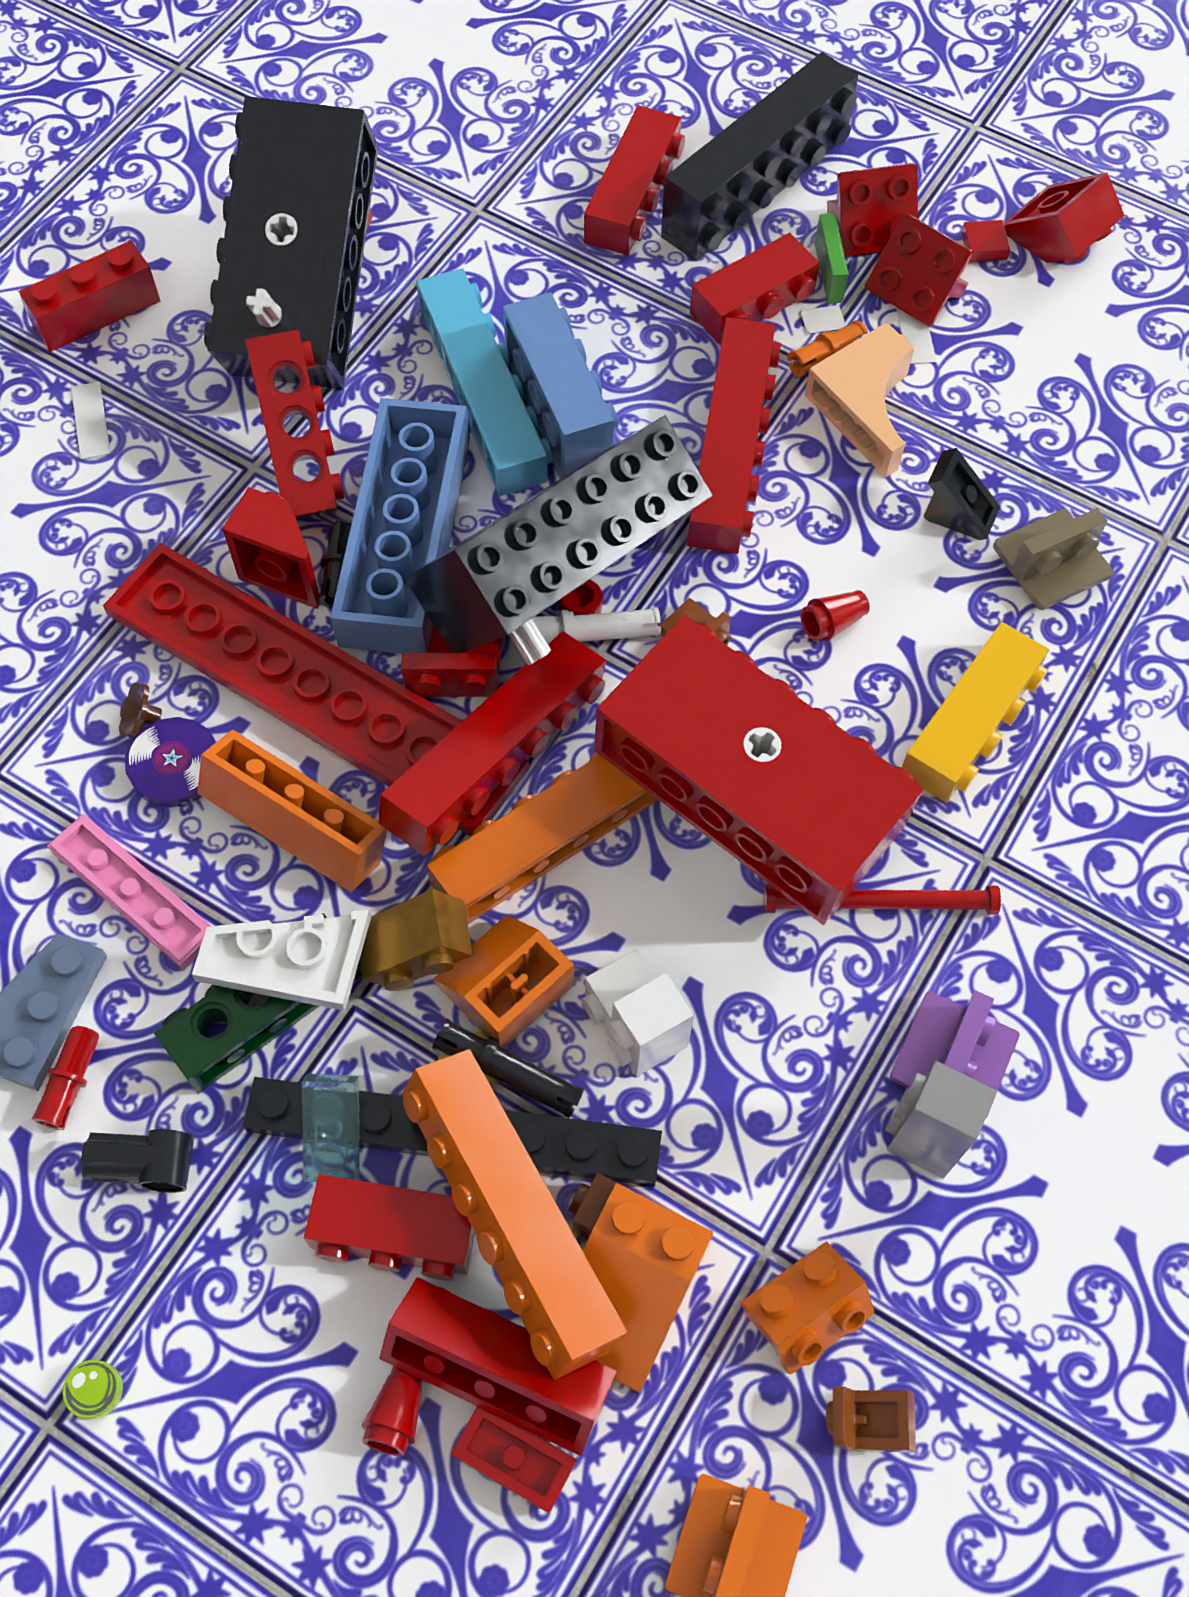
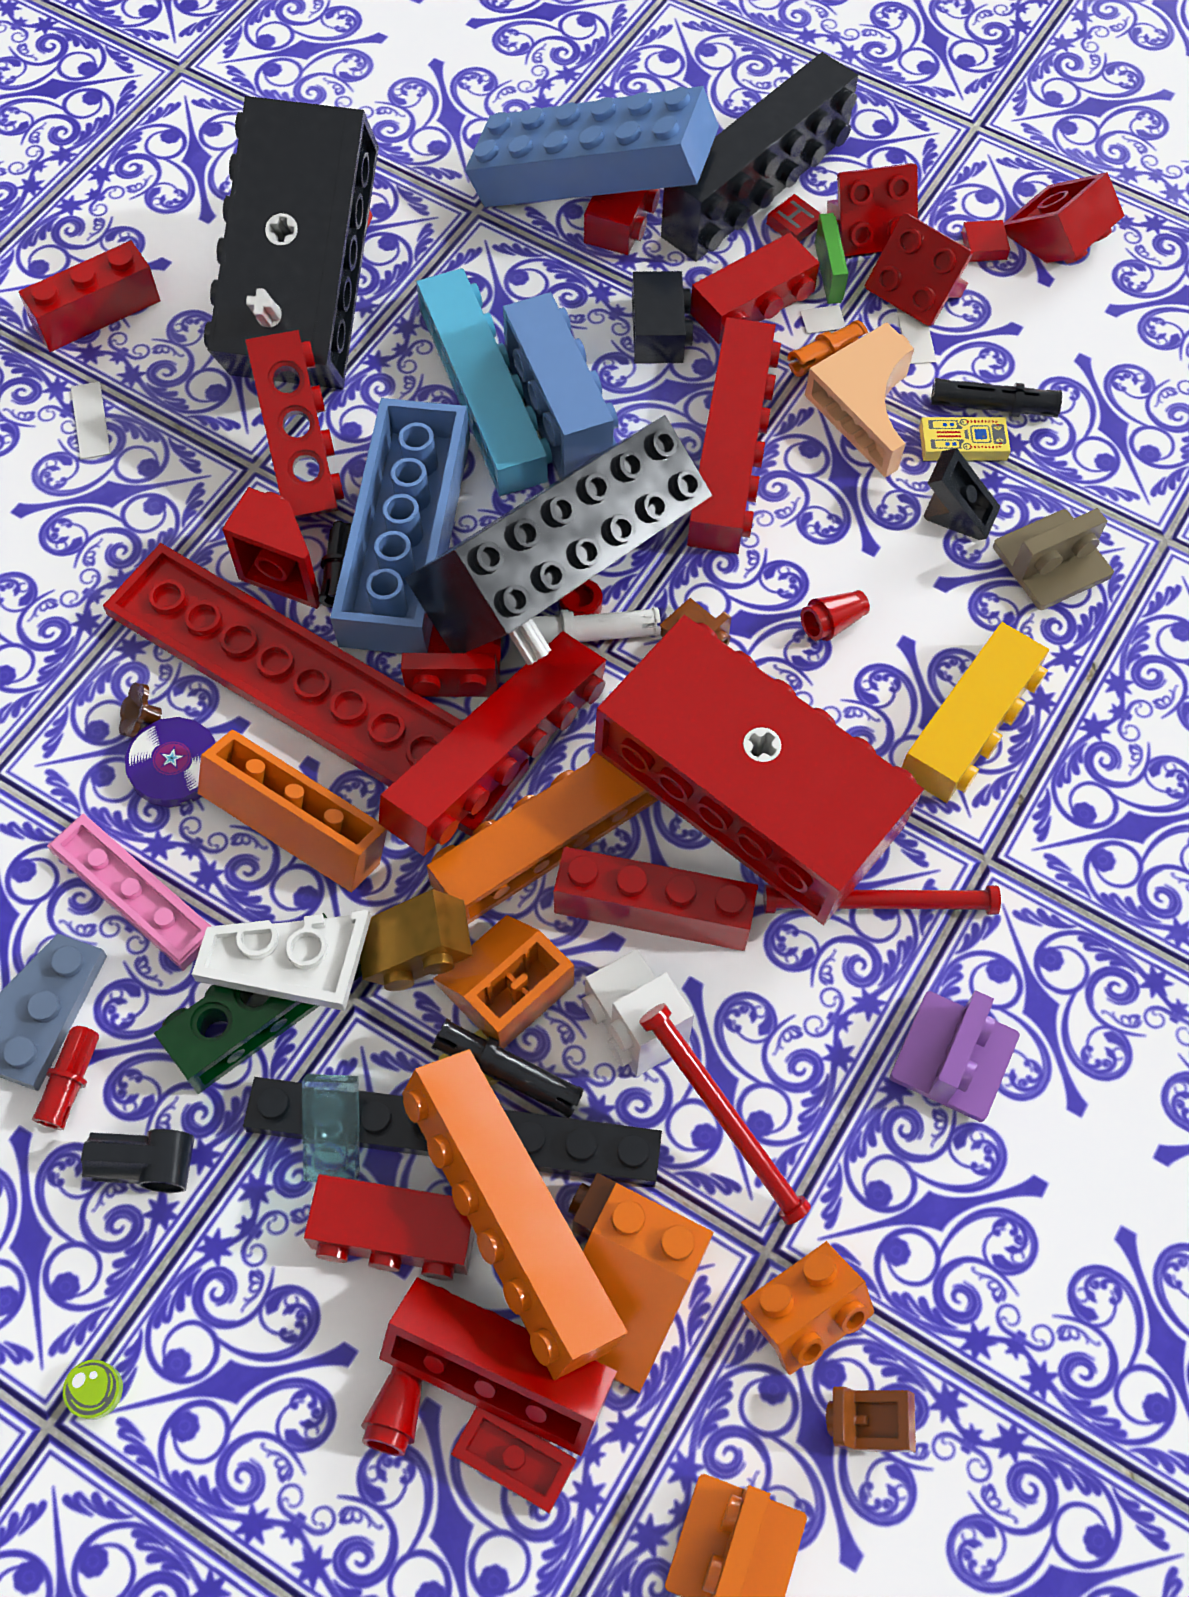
light grey brick [885,1061,997,1179] -> none
none -> medium blue brick [465,86,719,207]
none -> red brick [553,846,758,951]
none -> black brick [632,271,693,364]
none -> red bar [639,1003,811,1225]
none -> red tile [766,194,821,242]
none -> light yellow tile [919,417,1011,461]
none -> black pin [931,378,1062,418]

